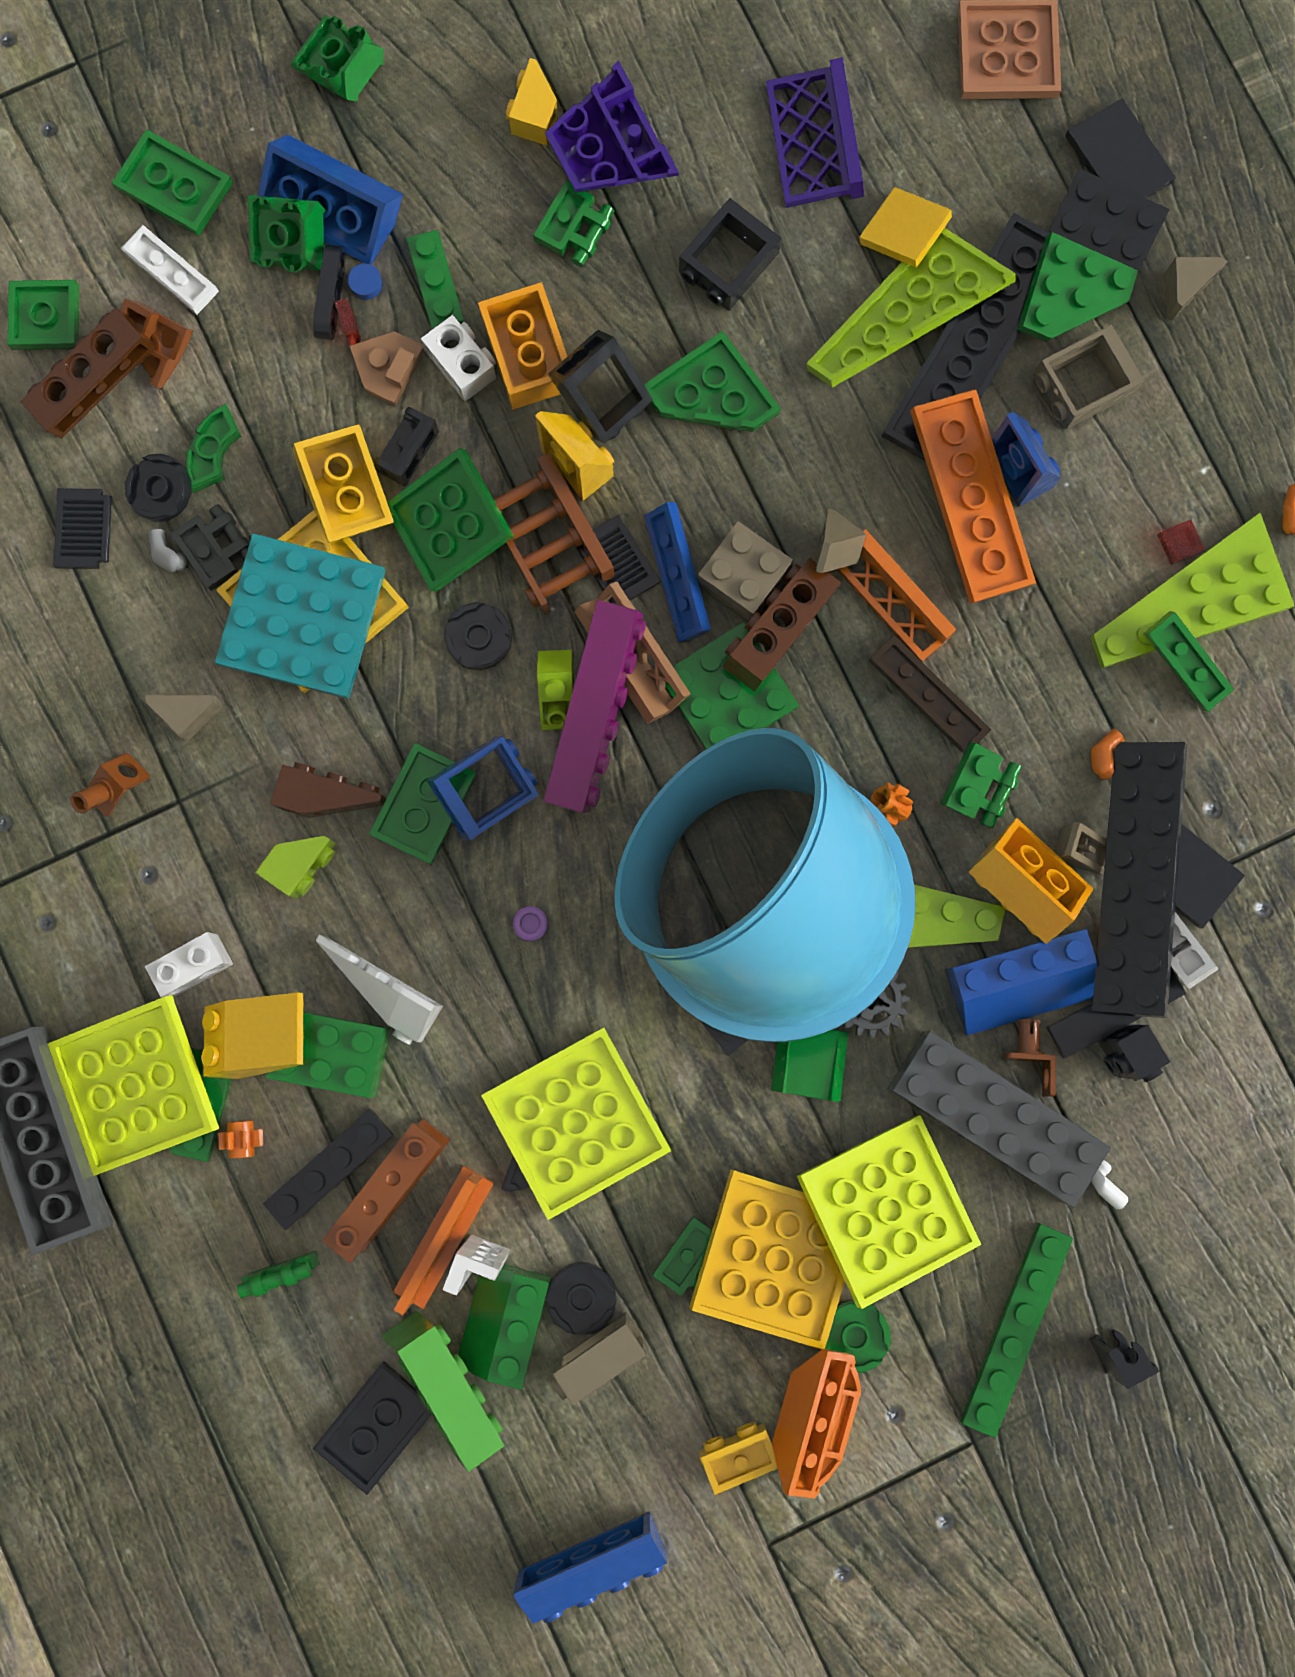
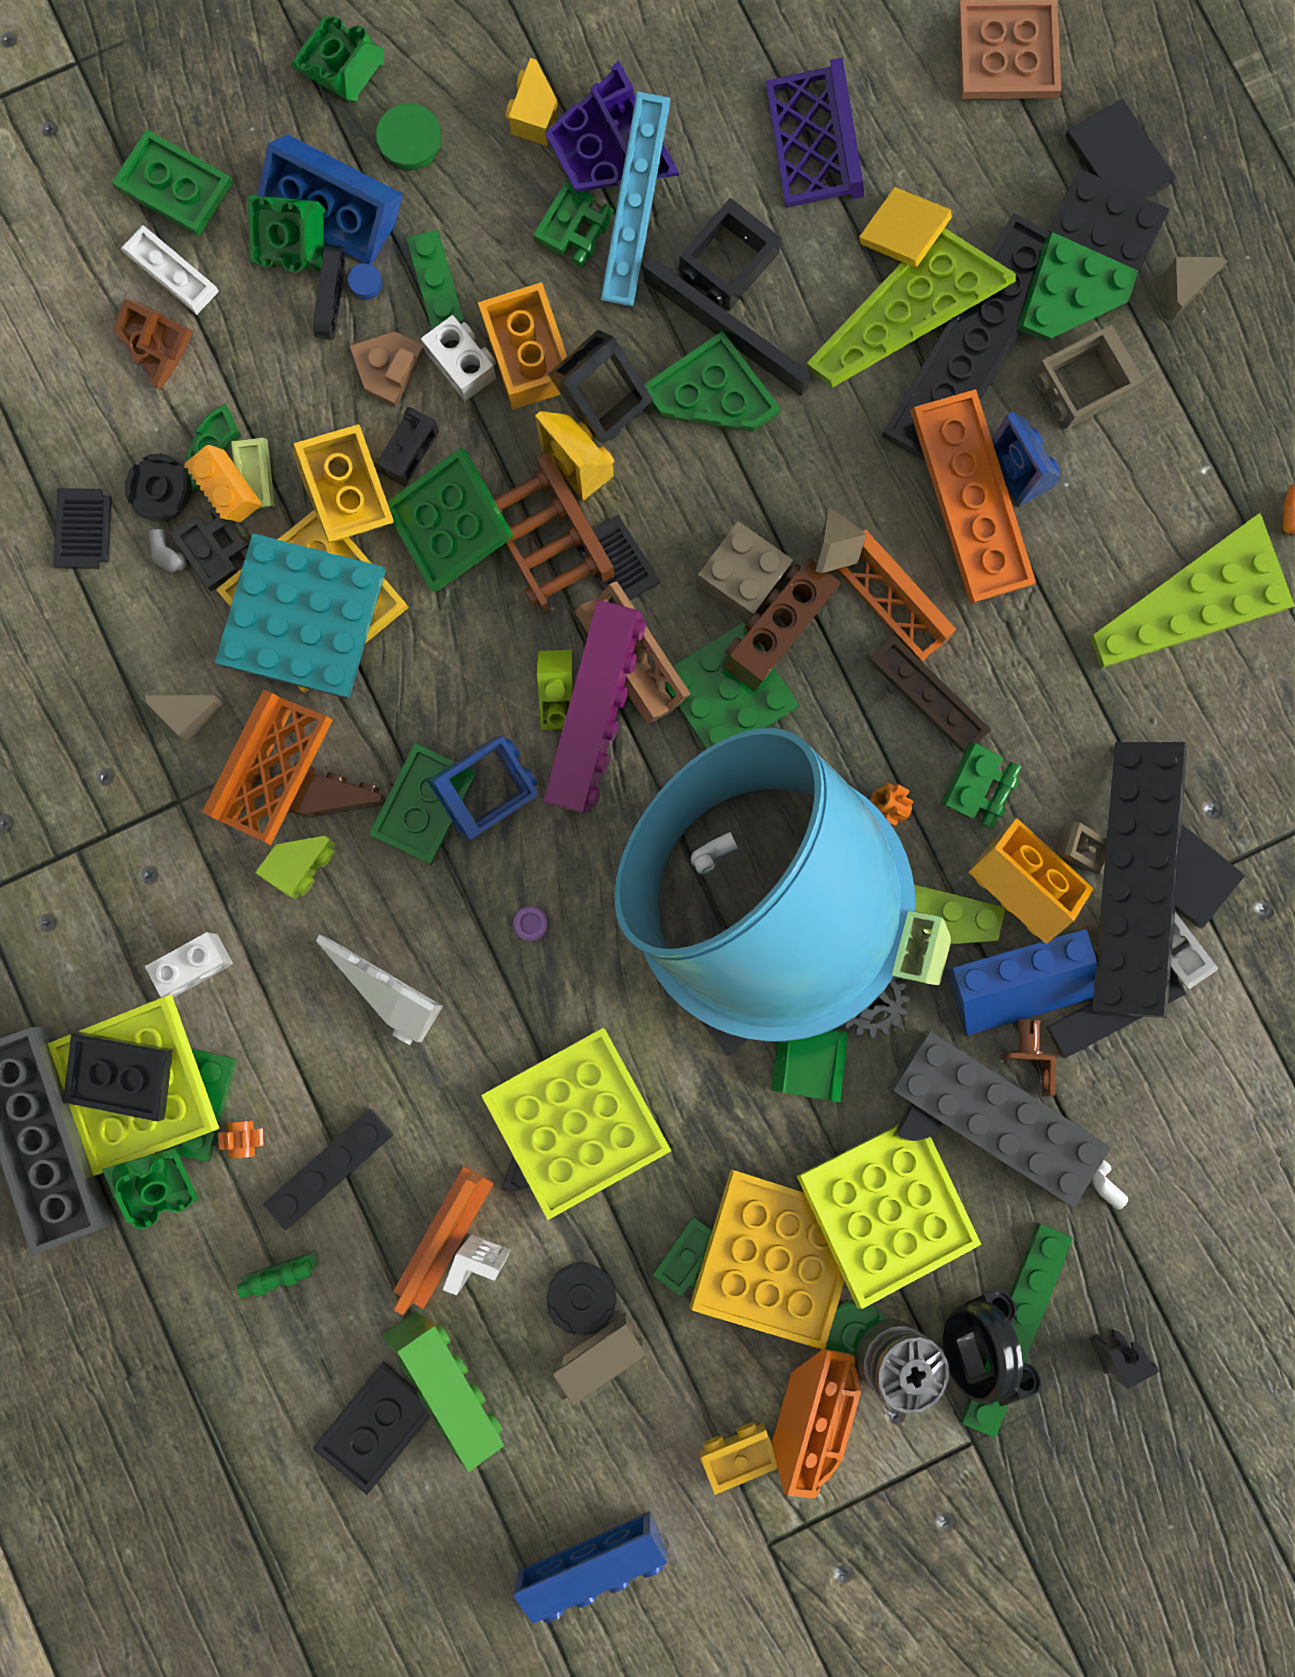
green plate [7,280,80,350] -> none
reddish brown brick [20,308,156,439] -> none
dark orange bracket [70,753,150,817] -> none
yellow slope [201,992,303,1079] -> none
green brick [266,1011,390,1098] -> none
dark orange fence [322,1118,451,1263] -> none
clear red tile [335,298,362,346] -> none
black tile [444,602,512,670] -> none
green slope [458,1264,551,1390] -> none
blue plate [644,502,711,642] -> none
orange arm [1090,728,1125,780] -> none
black brick [1098,1025,1170,1082] -> none
green plate [1143,611,1234,712] -> none
clear red tile [1157,520,1205,565] -> none
none -> black tile [63,1031,173,1122]
none -> green slope [102,1148,199,1229]
none -> light orange brick [184,445,262,523]
none -> orange fence [202,689,333,845]
none -> yellowish green plate [231,438,275,509]
none -> green tile [376,103,442,170]
none -> medium azure tile [601,91,671,307]
none -> black tile [644,258,811,396]
none -> white arm [691,832,738,874]
none -> flat silver wheel [855,1319,949,1414]
none -> yellowish green torso [892,911,951,985]
none -> black tile [893,1105,942,1141]
none -> black piece [943,1291,1041,1407]

